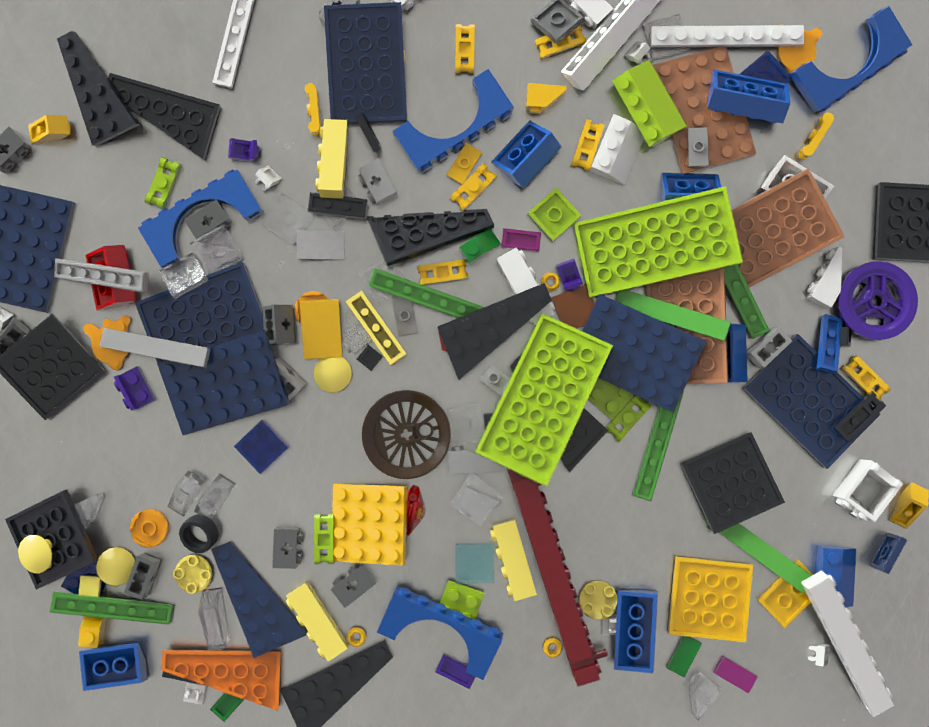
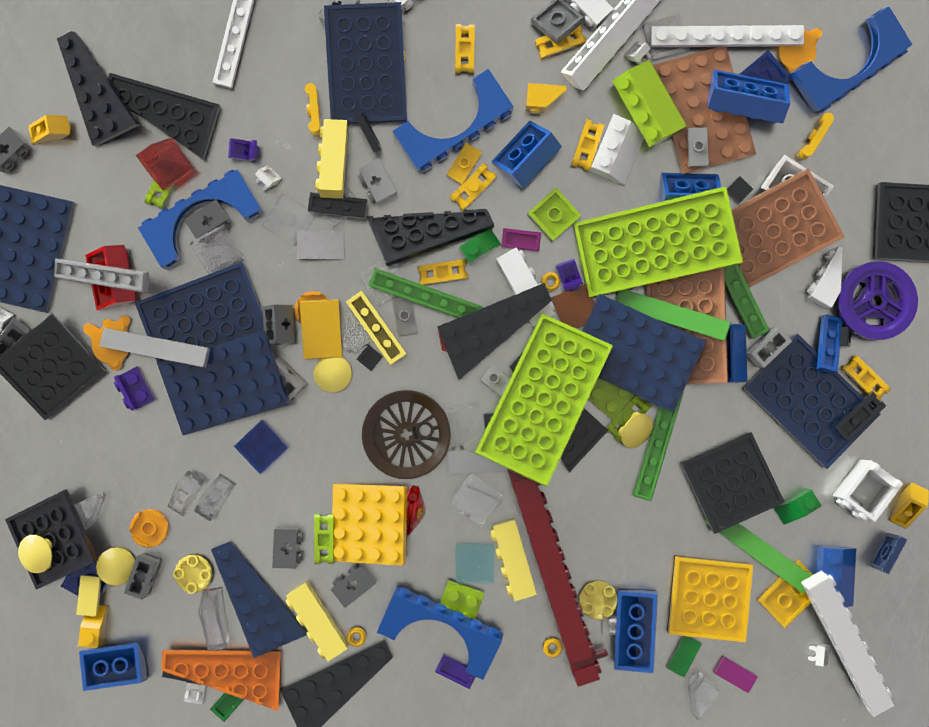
bright green tile [50,592,173,625] -> none
clear plate [159,252,209,299] -> none
black tyre [179,514,219,553] -> none
none -> clear red slope [136,138,195,191]
none -> light yellow dish [618,412,653,448]
none -> black tile [727,176,753,203]
none -> green slope [773,488,822,525]

